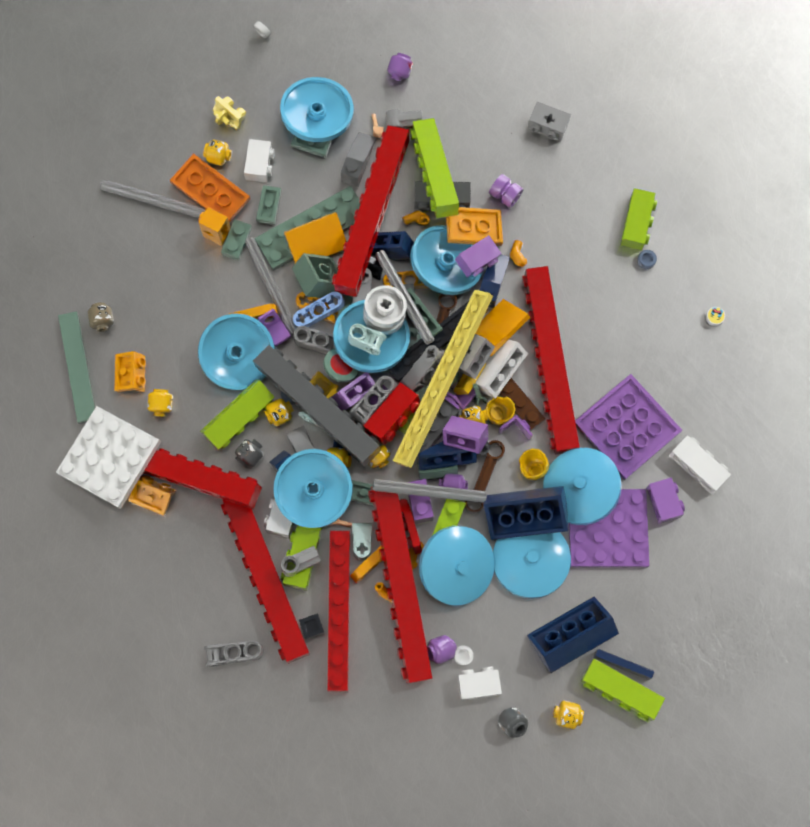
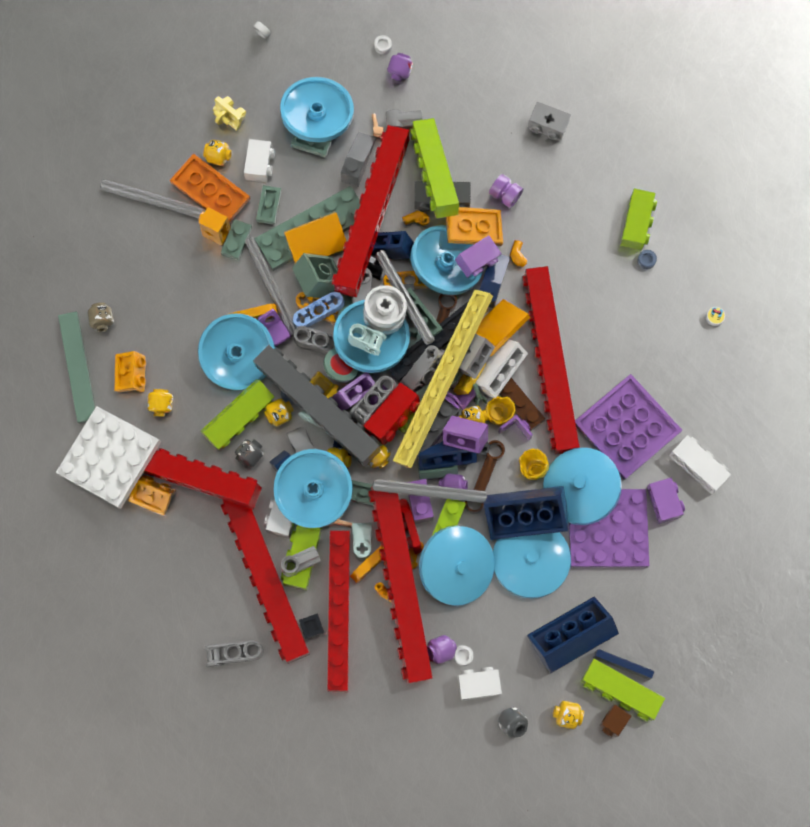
none -> white tile [374,35,392,55]
none -> reddish brown brick [599,704,632,738]

